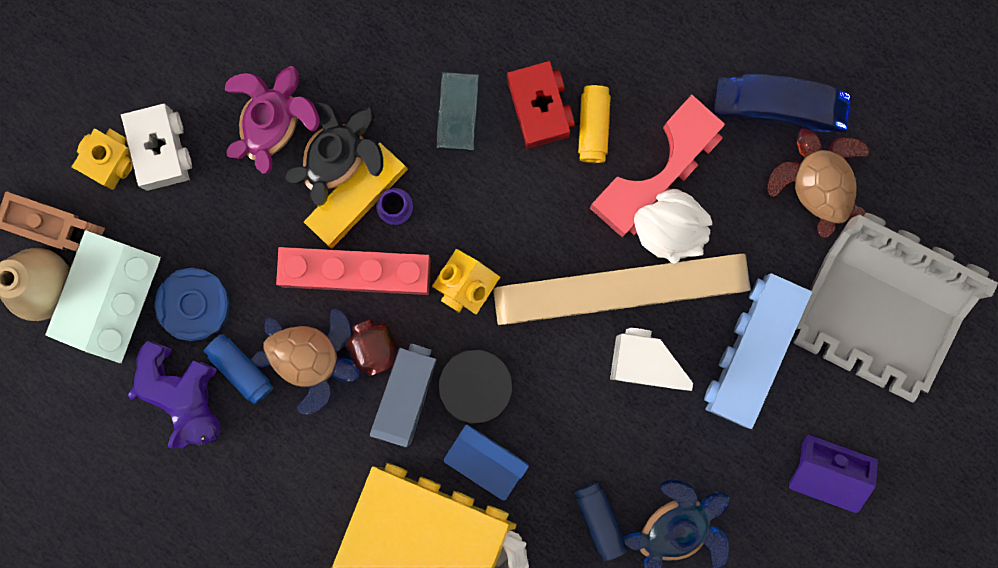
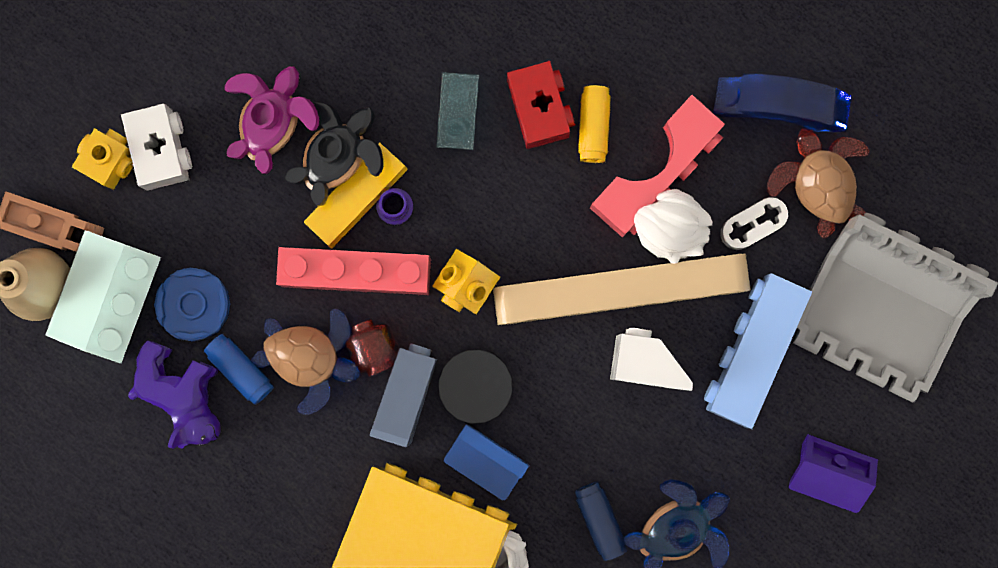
none -> white beam [720,198,788,250]

